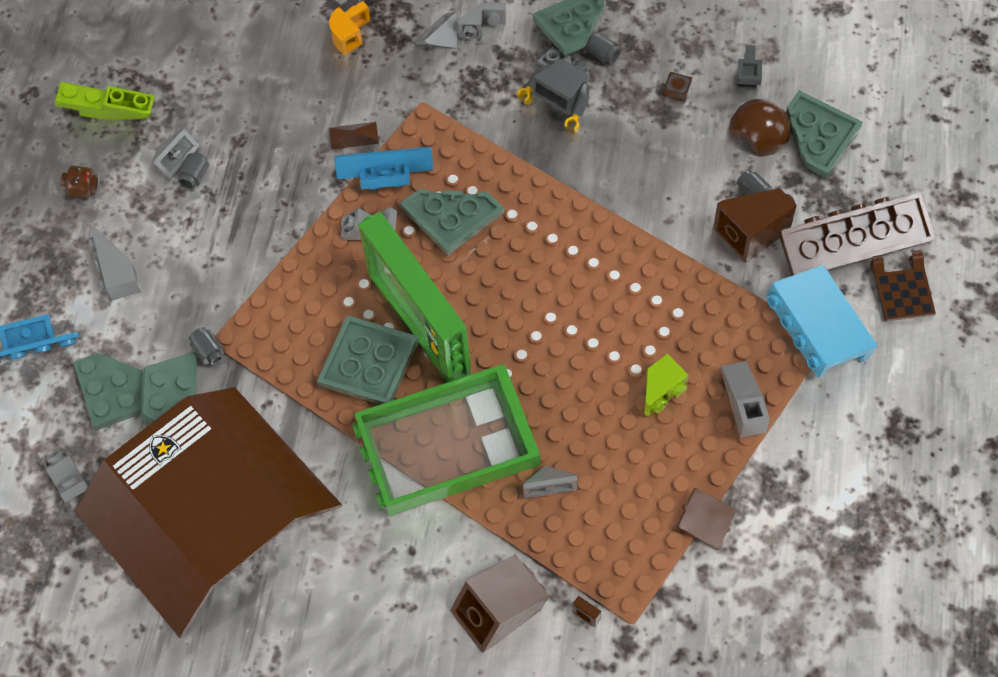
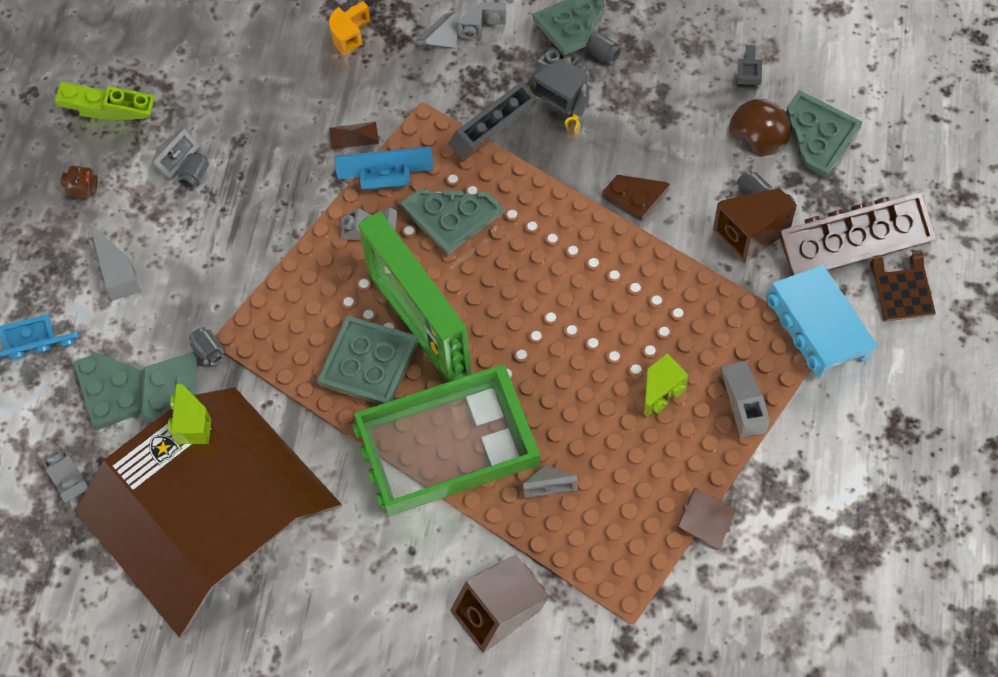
reddish brown tile [573,595,602,627] -> none
reddish brown tile [663,72,693,100] -> none
none -> lime slope [168,384,211,444]
none -> dark grey brick [448,81,538,161]
none -> reddish brown wing [602,175,670,221]

